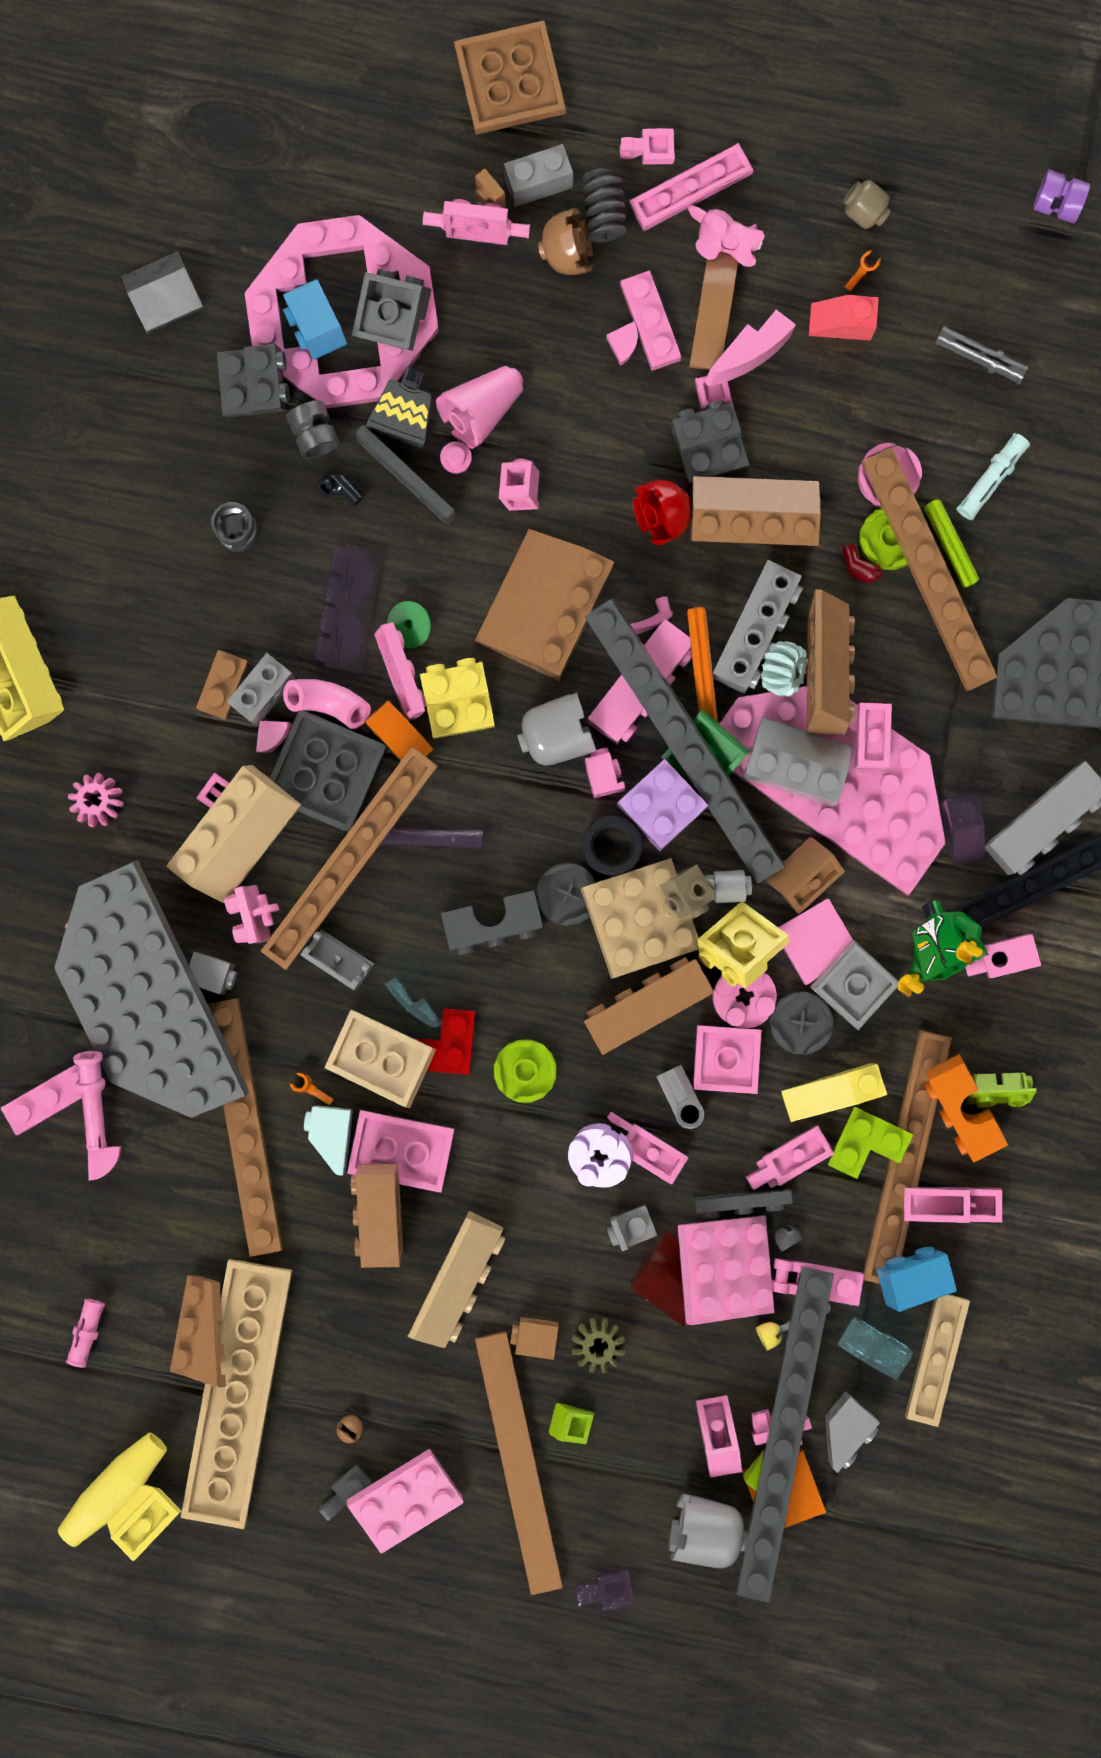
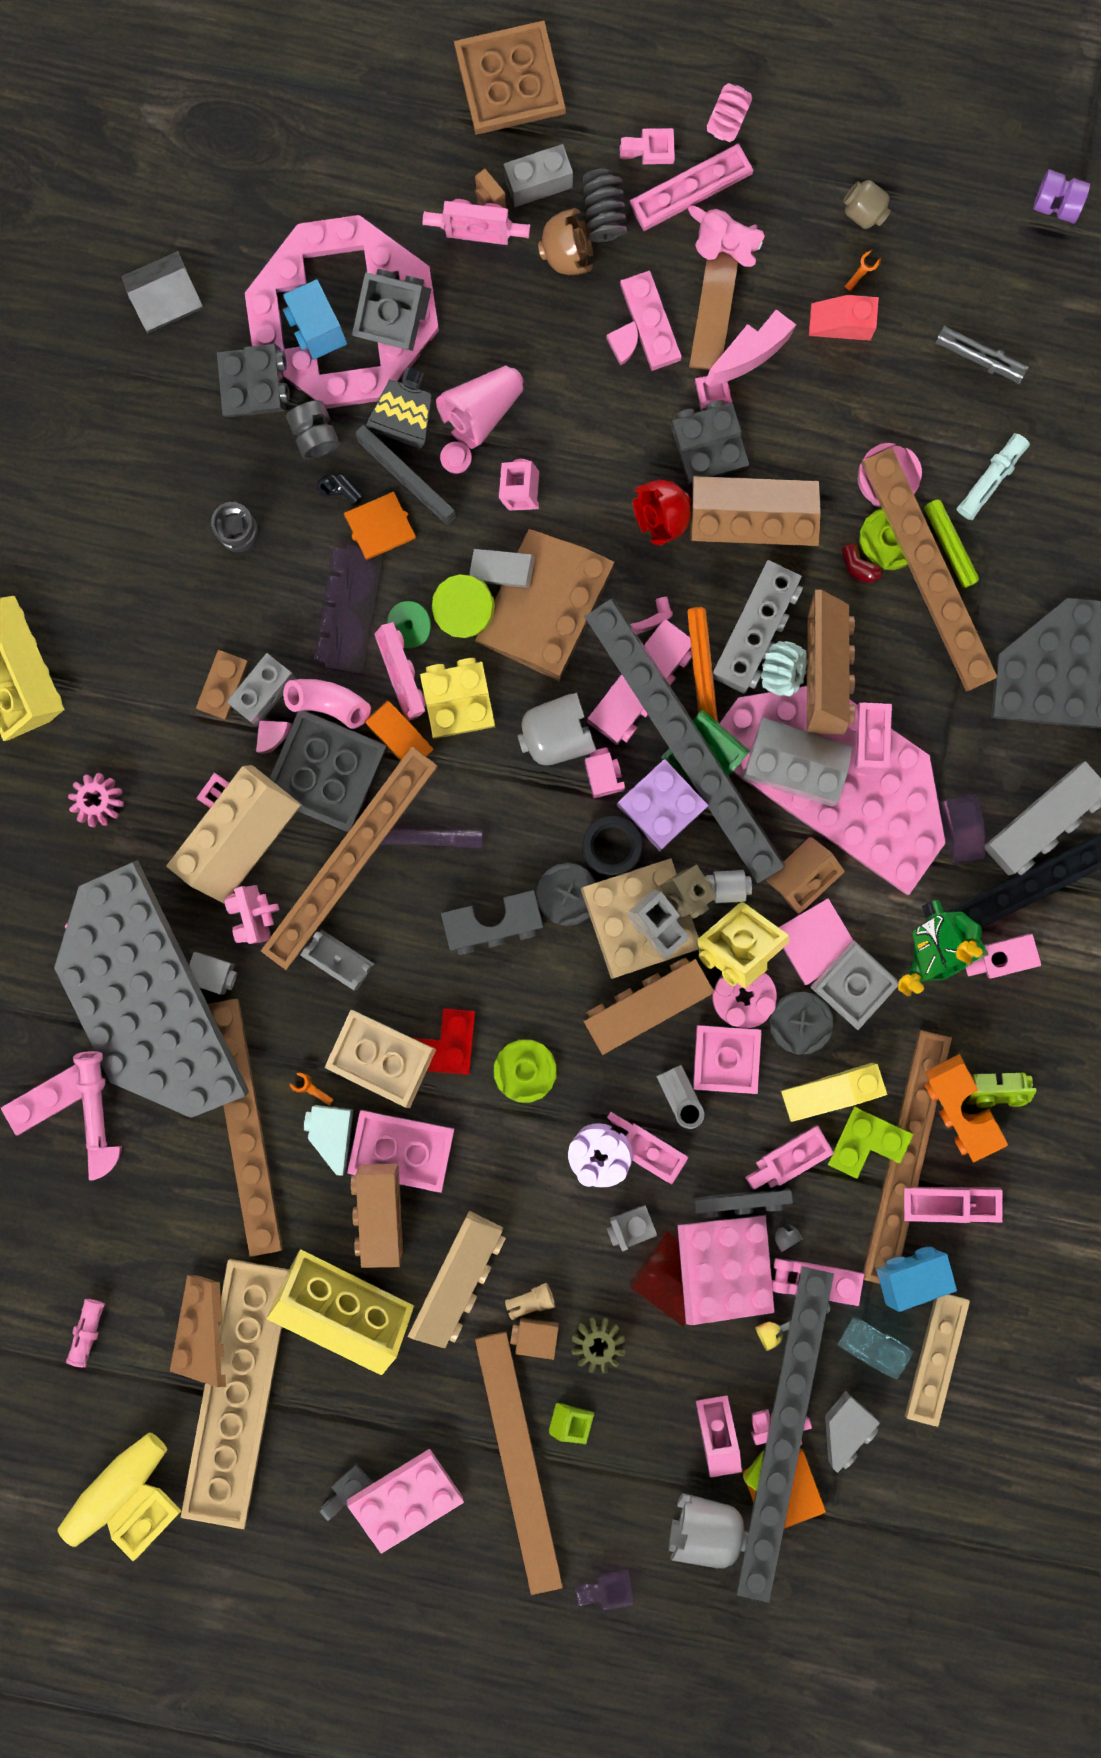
medium nougat hinge [337,1415,363,1443] -> none
clear light blue slope [385,977,442,1028] -> none
none -> light yellow slope [266,1249,414,1375]
none -> orange piece [344,492,416,560]
none -> lime tile [432,574,495,638]
none -> light grey tile [469,549,535,588]
none -> tan pin [505,1283,555,1320]
none -> light grey brick [627,890,690,959]
none -> bright pink gear [707,83,752,142]

